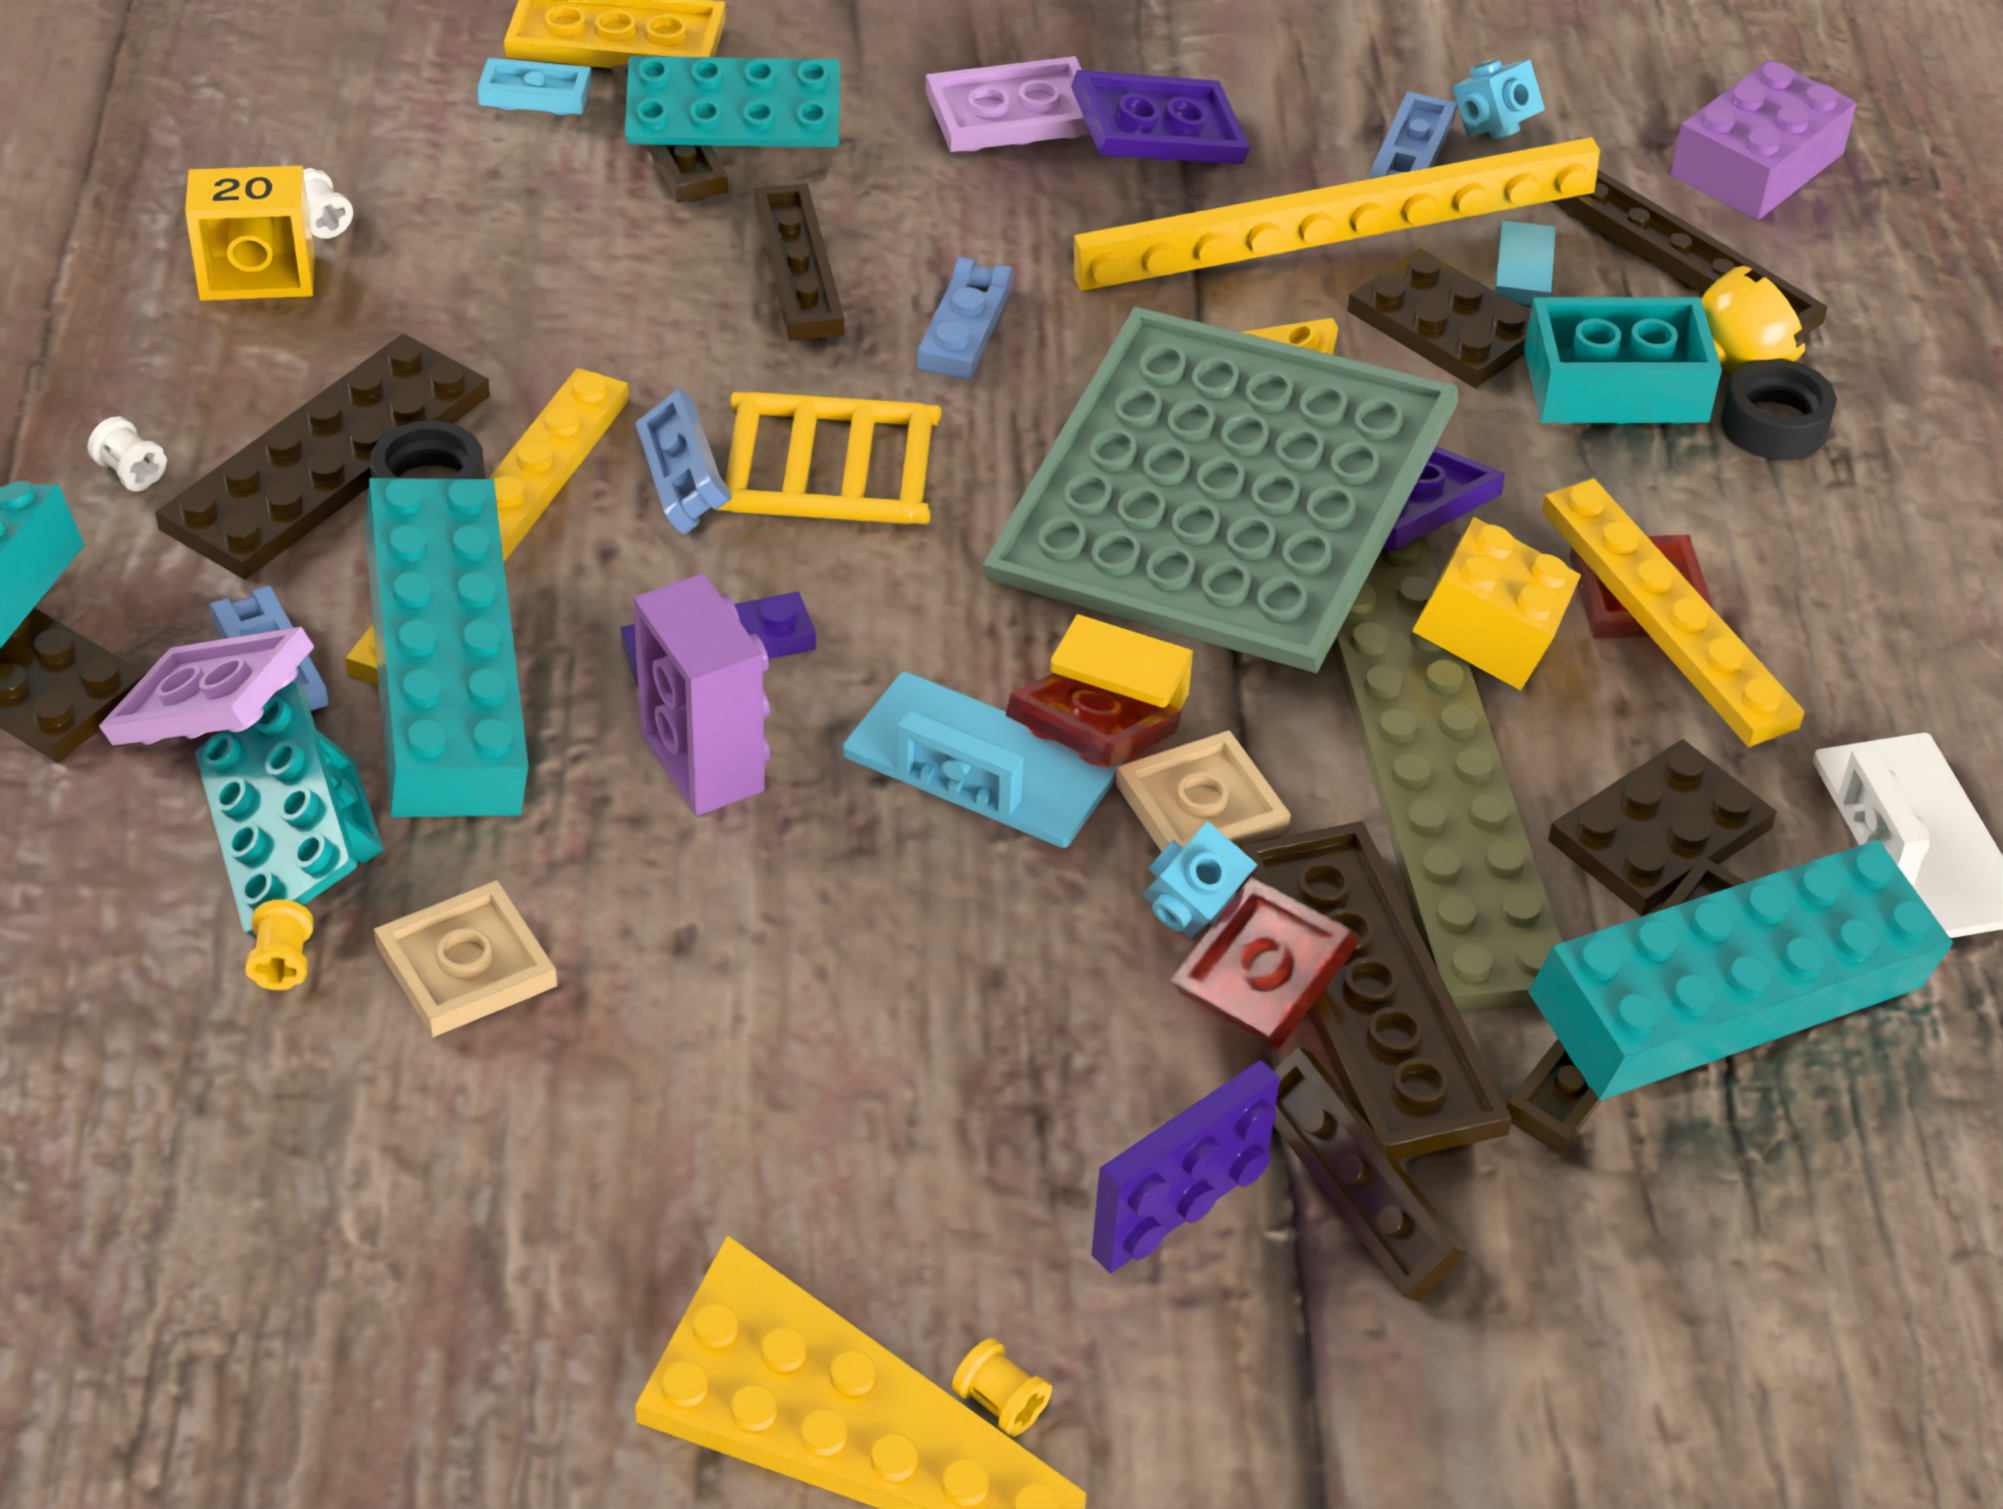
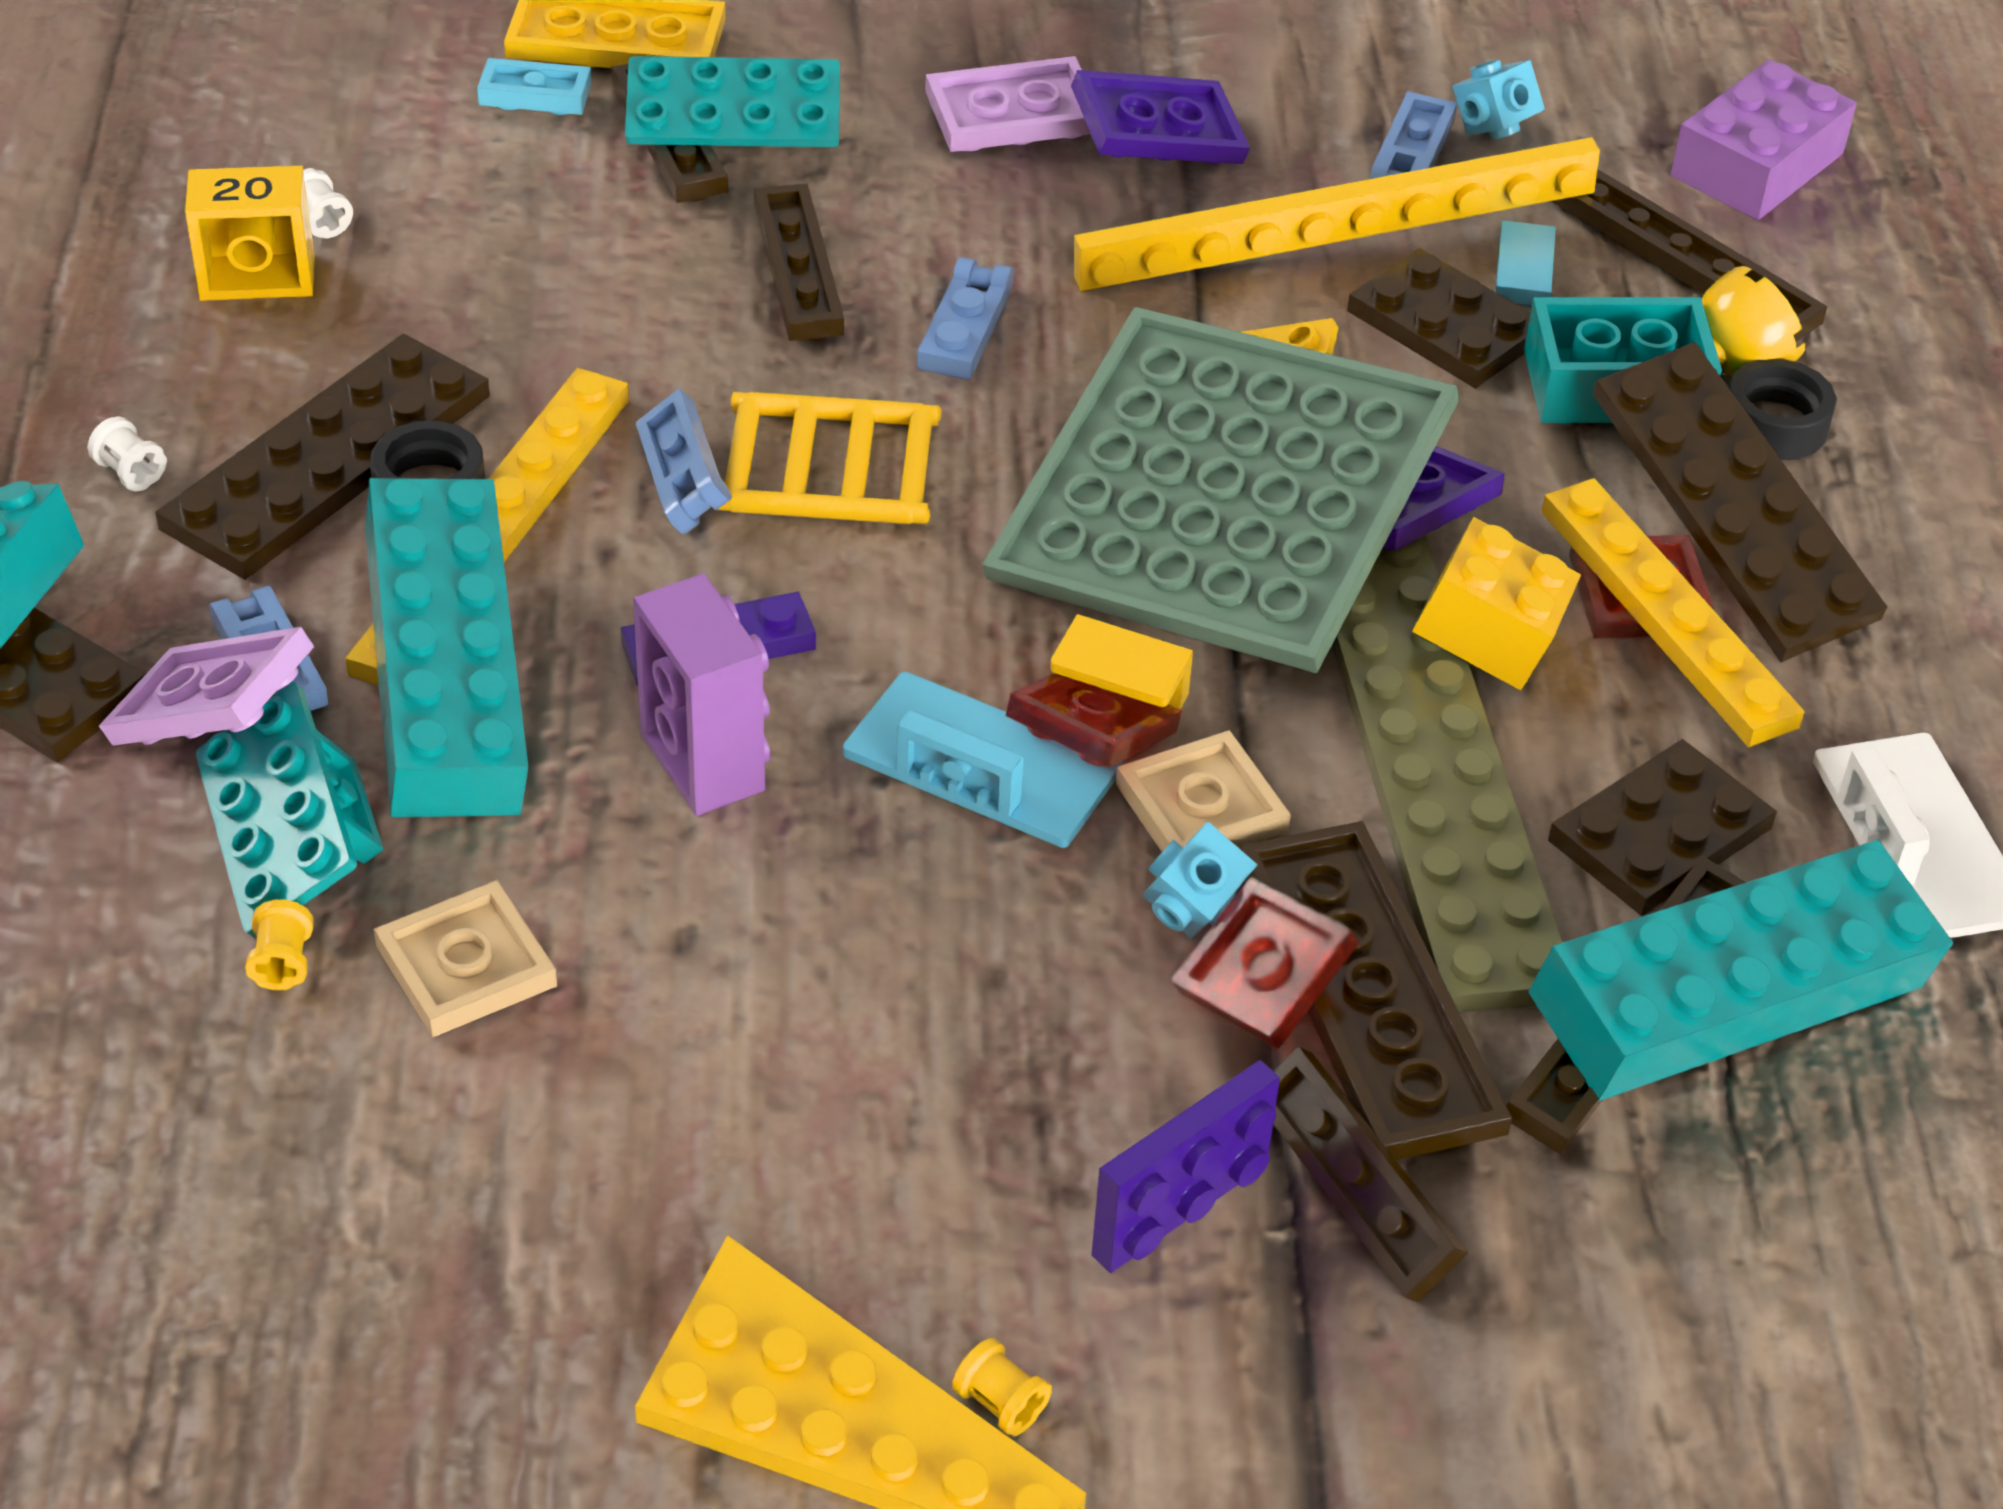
none -> dark brown plate [1593,342,1888,662]

